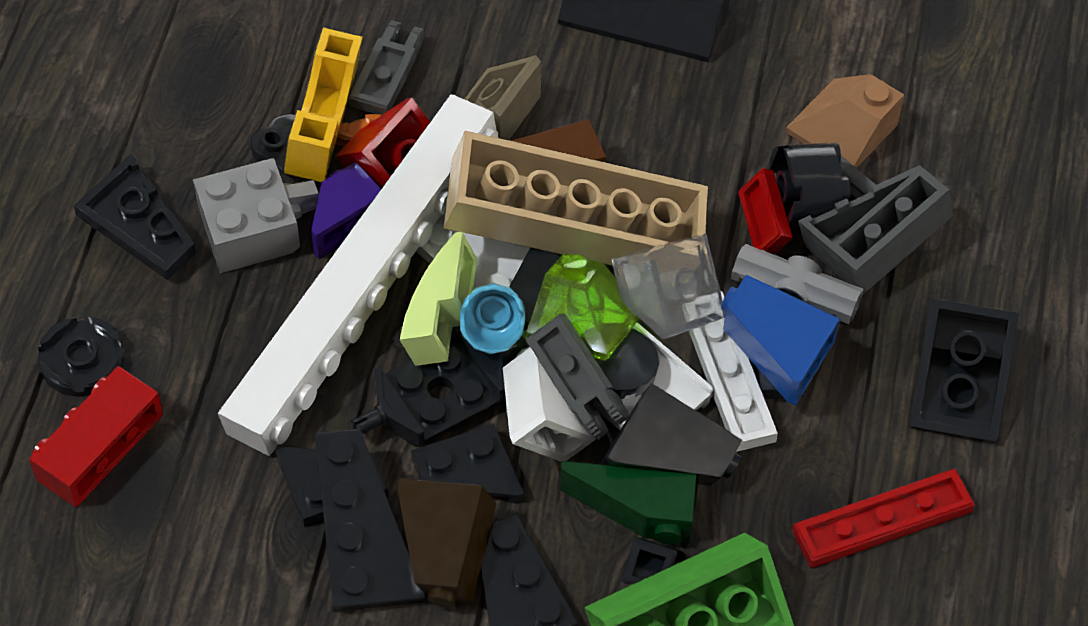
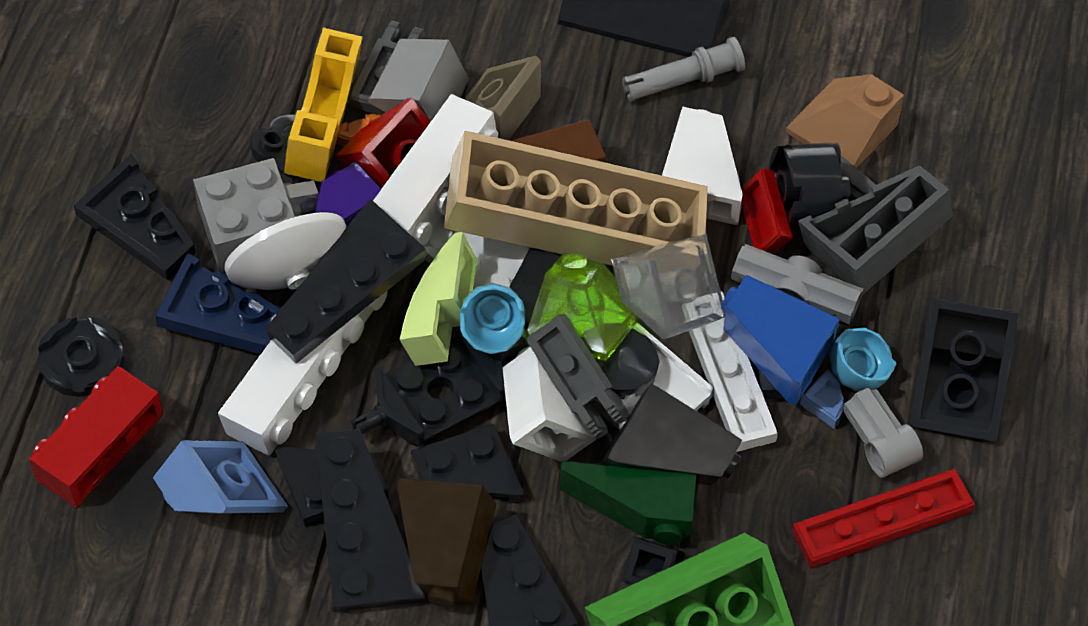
none -> medium blue slope [153,440,288,513]
none -> dark blue wing [156,253,281,354]
none -> white dish [224,212,347,290]
none -> black wing [265,199,428,364]
none -> light grey slope [368,39,469,122]
none -> light grey pin [622,37,745,102]
none -> white slope [662,107,743,225]
none -> medium blue tile [800,369,844,429]
none -> medium azure hair [830,328,896,391]
none -> light grey piece [843,387,923,477]

